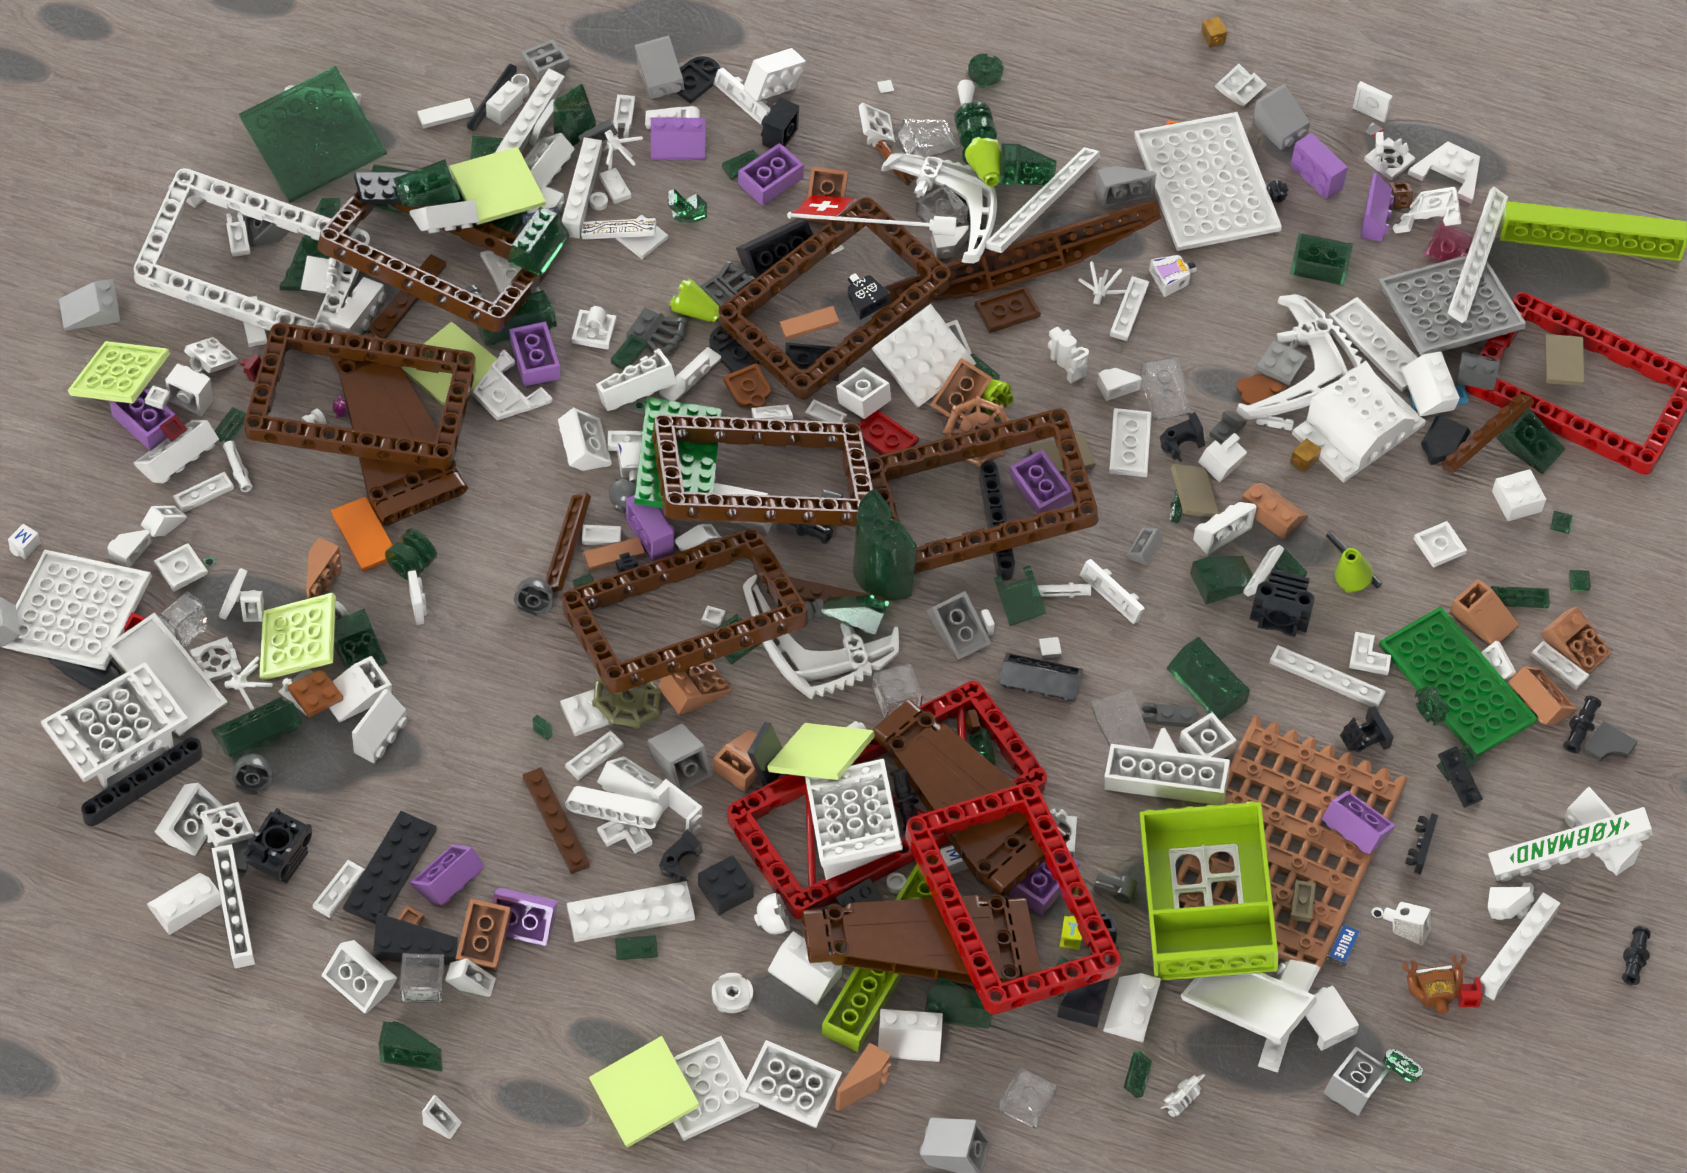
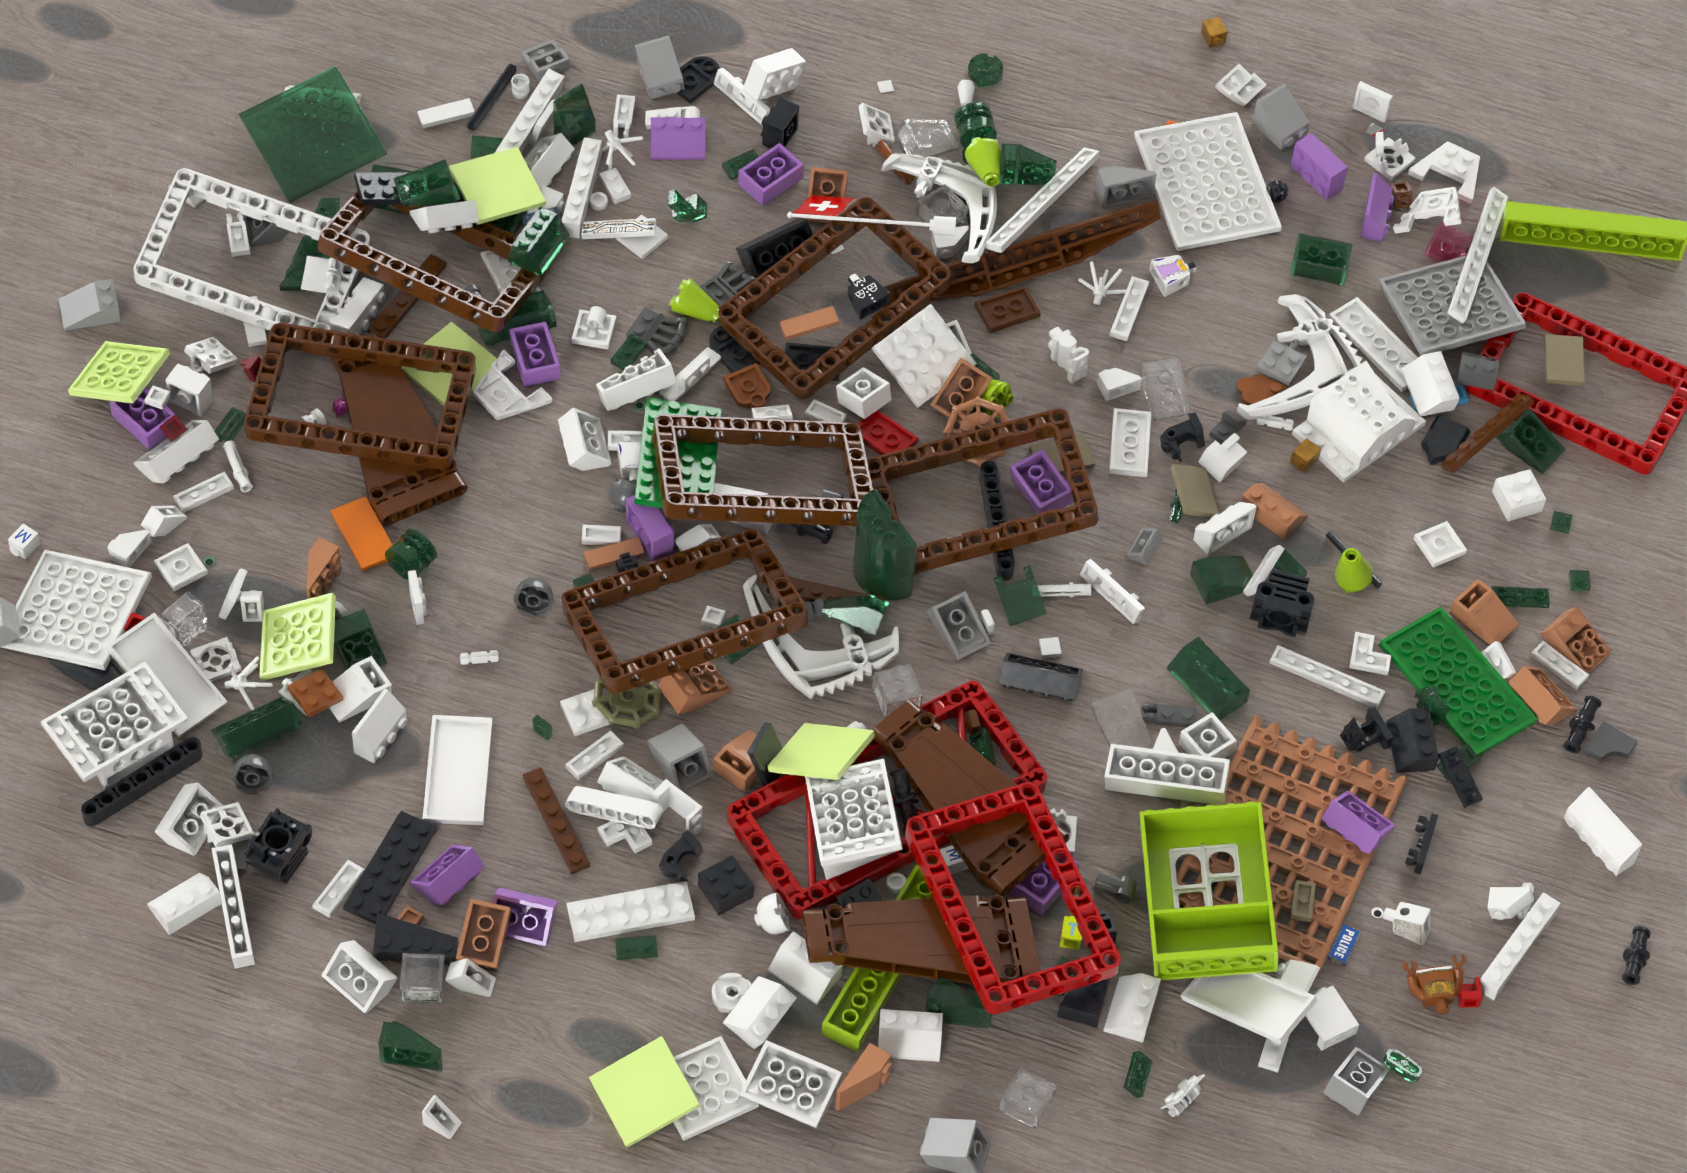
white brick [486,81,523,125] -> none
reddish brown plate [545,492,591,592] -> none
dark grey plate [578,119,618,143] -> none
white brick [1488,807,1652,882] -> none
none -> white tile [422,715,492,825]
none -> white axle [460,650,499,665]
none -> white slope [723,976,797,1049]
none -> black slope [1386,707,1439,773]

